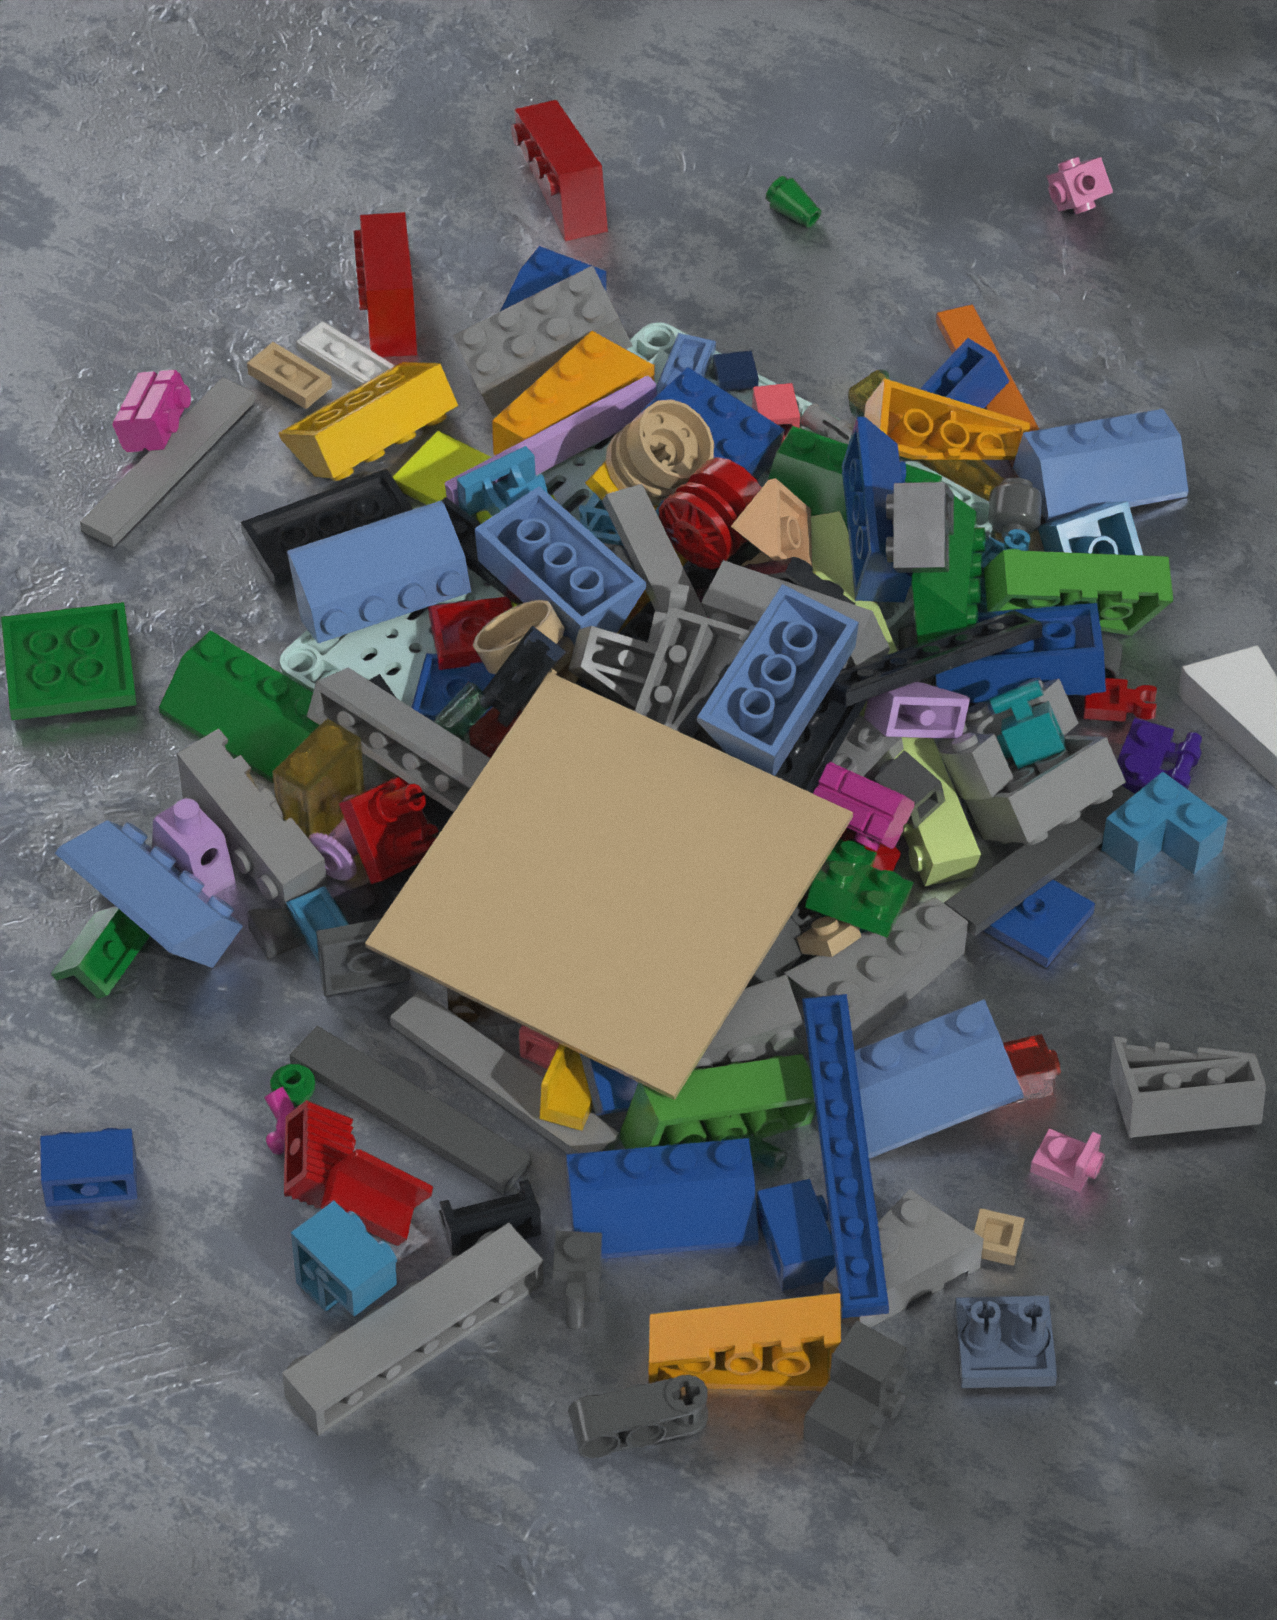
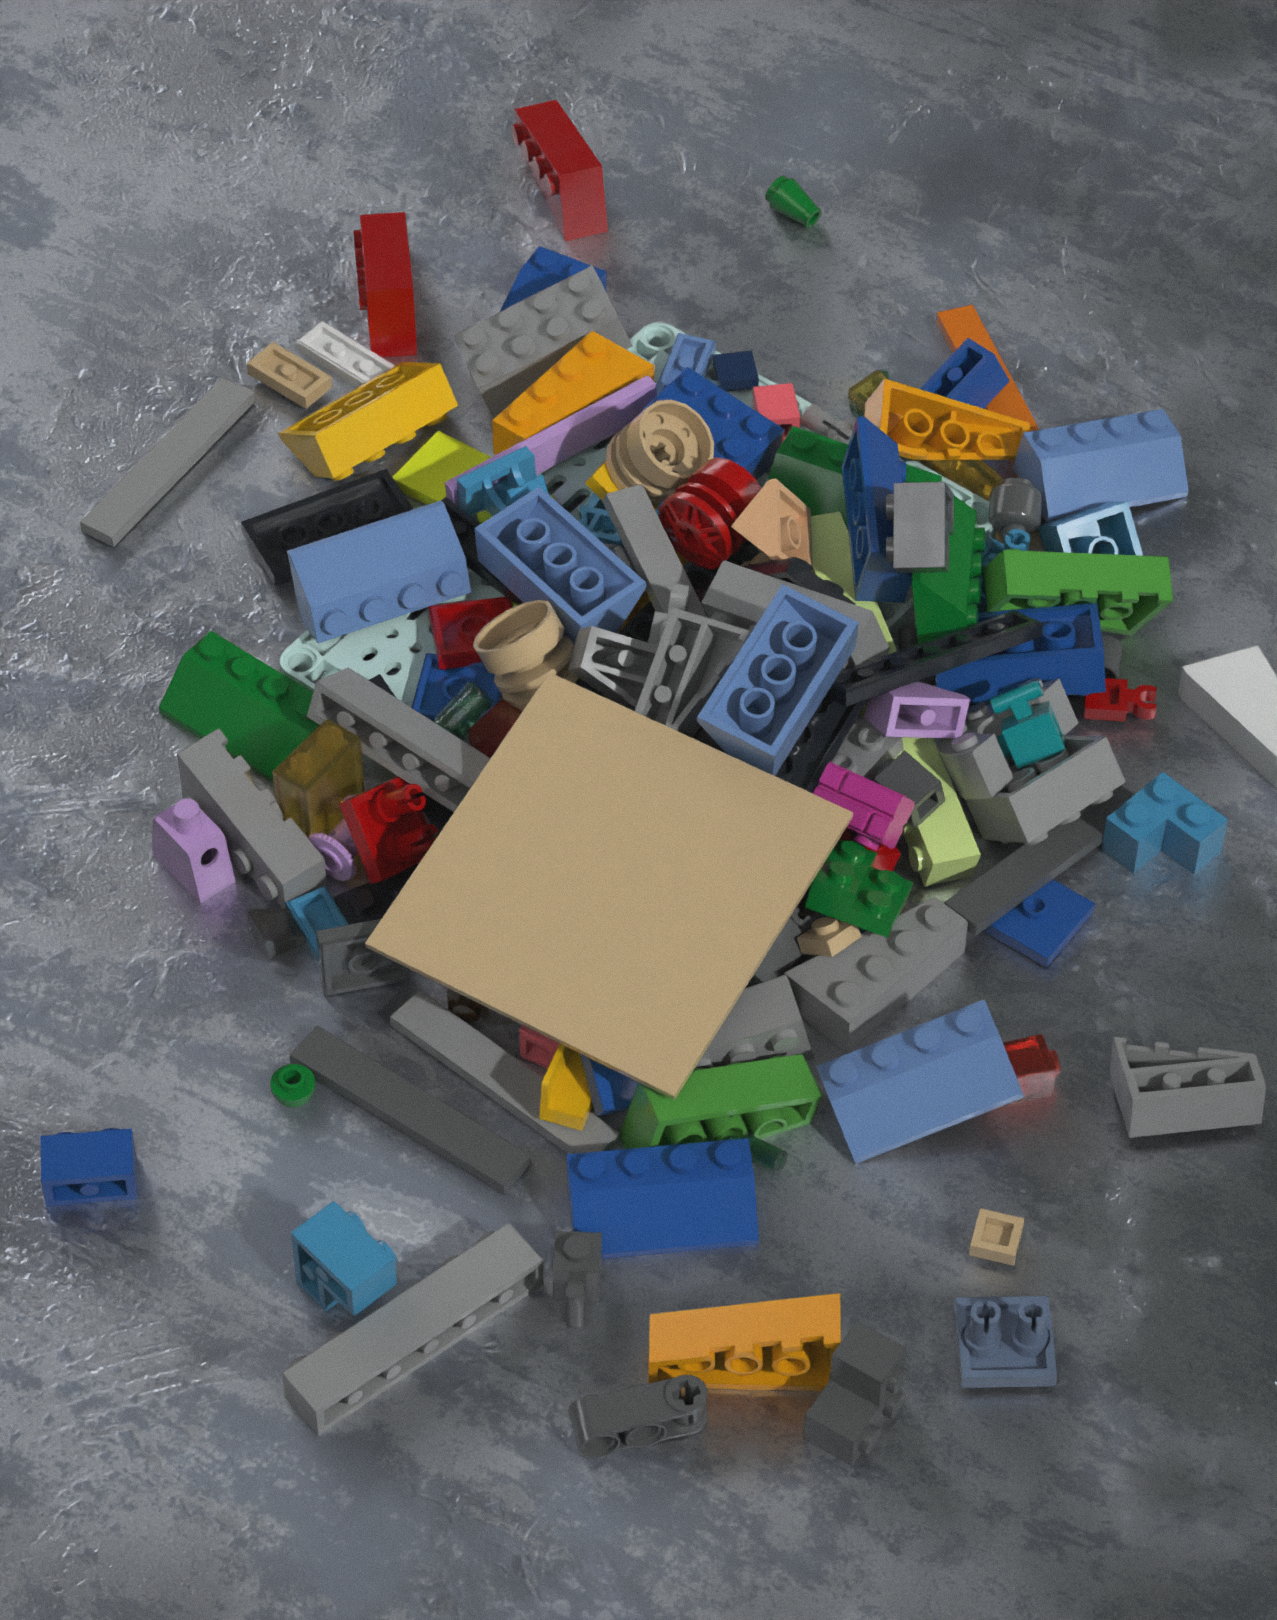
green plate [1,602,137,721] -> none
green panel [51,906,150,999] -> none
medium blue slope [55,820,243,968] -> none
dark pink brick [112,370,191,452] -> none
dark pink arm [264,1087,296,1155] -> none
red brick [284,1100,356,1208] -> none
red panel [320,1149,433,1246] -> none
black hinge [439,1179,541,1256] -> none
black hinge [479,626,566,728] -> none
blue brick [756,1179,835,1291] -> none
blue tile [802,994,889,1318] -> none
light grey wedge [823,1189,984,1329] -> none
bright pink bracket [1030,1128,1105,1192] -> none
bright pink brick [1047,157,1113,214] -> none
dark purple plate [1117,718,1202,794] -> none

